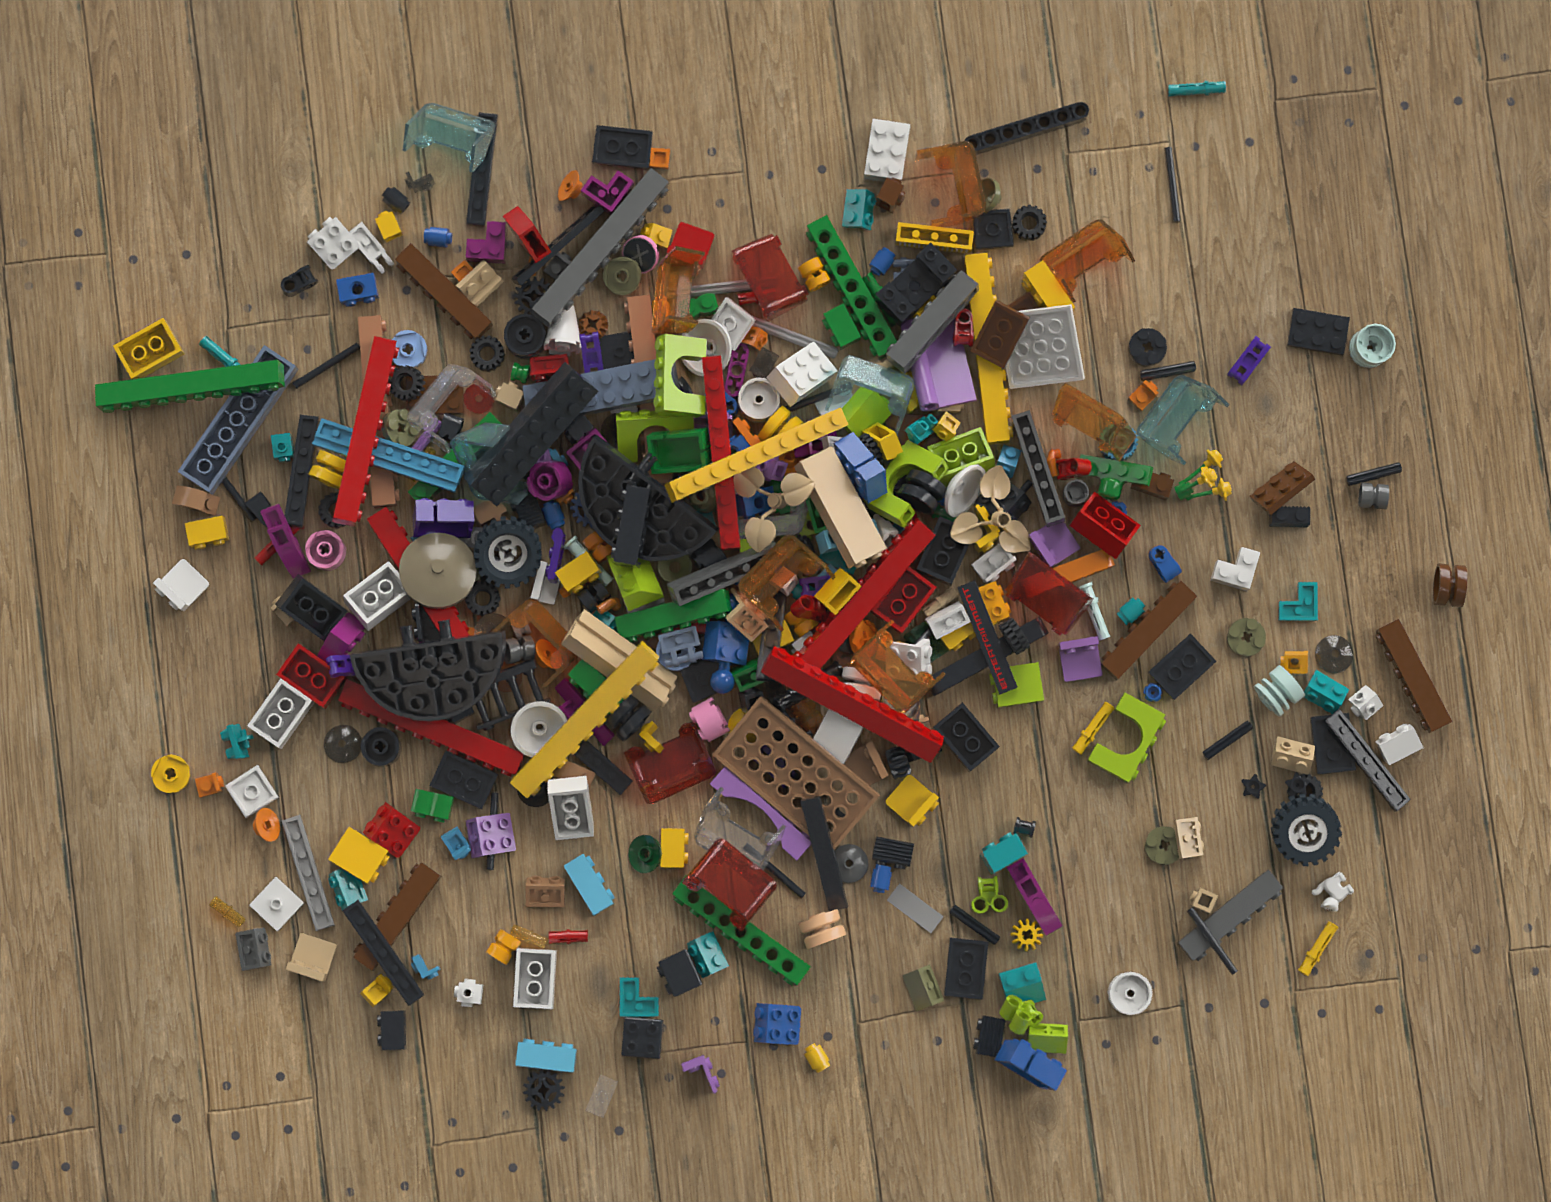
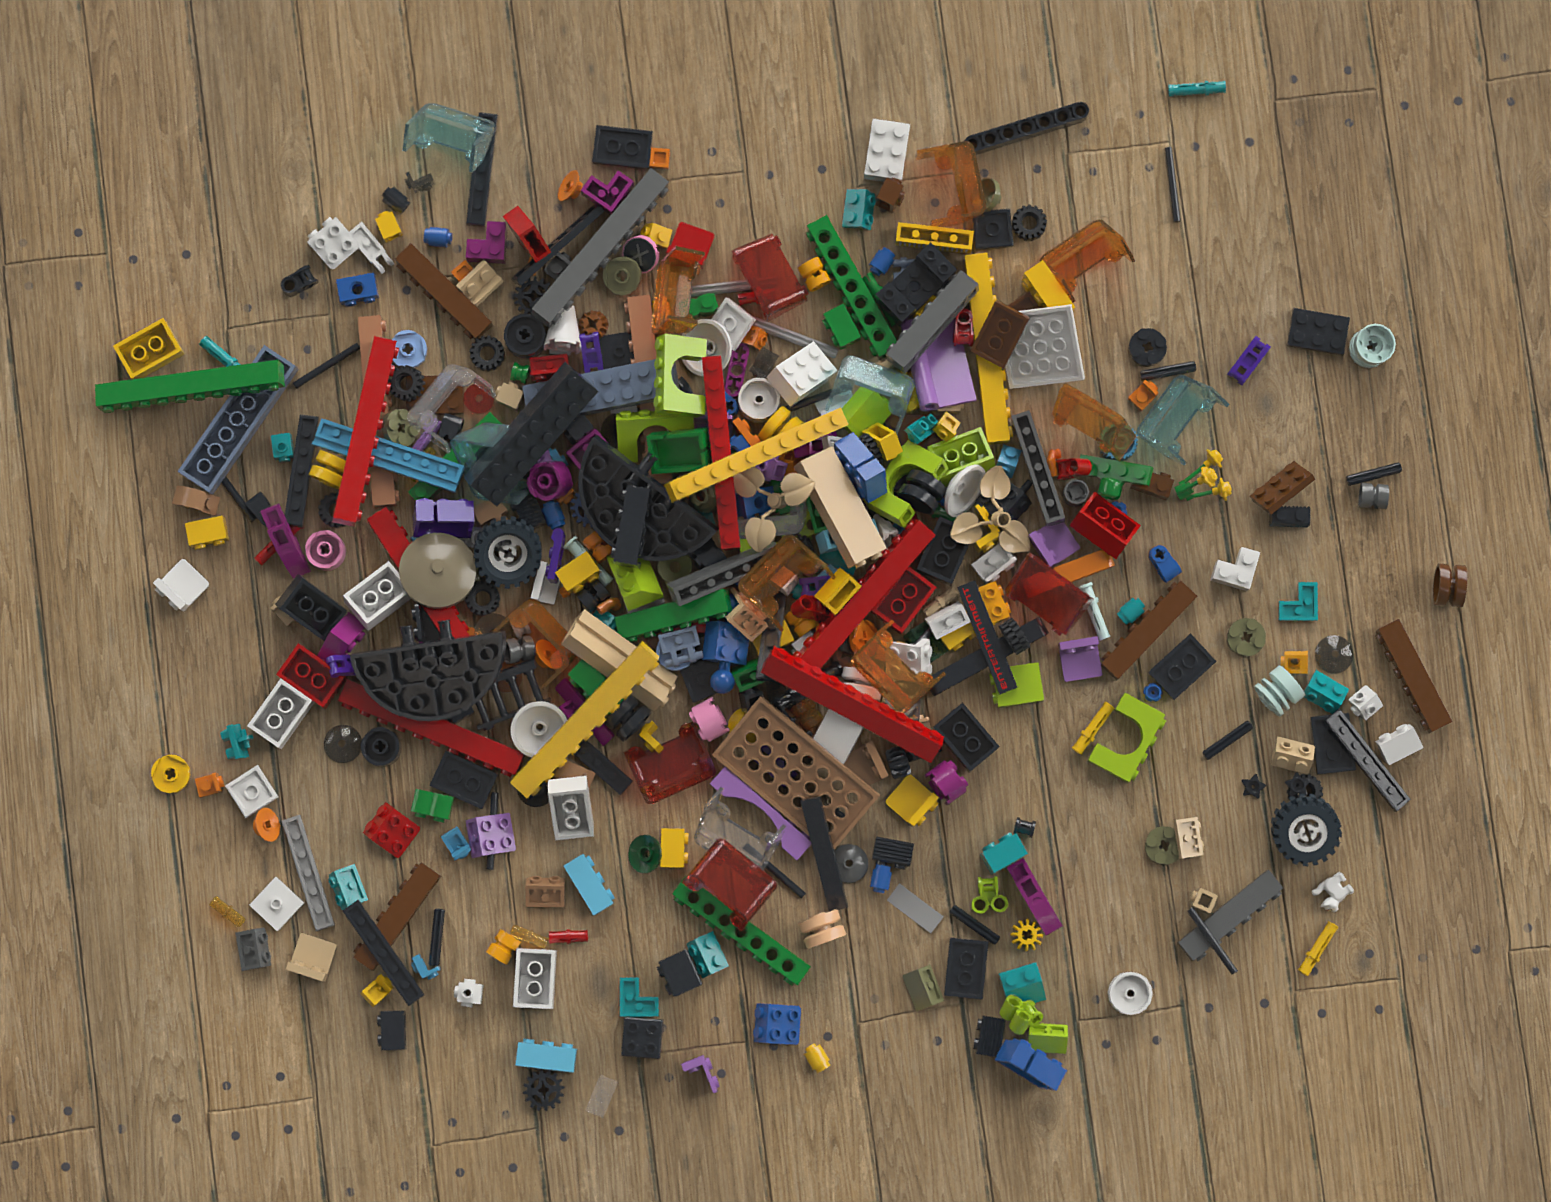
yellow panel [328,827,390,885] -> none
none -> black axle [429,908,445,966]
none -> magenta brick [925,760,968,805]

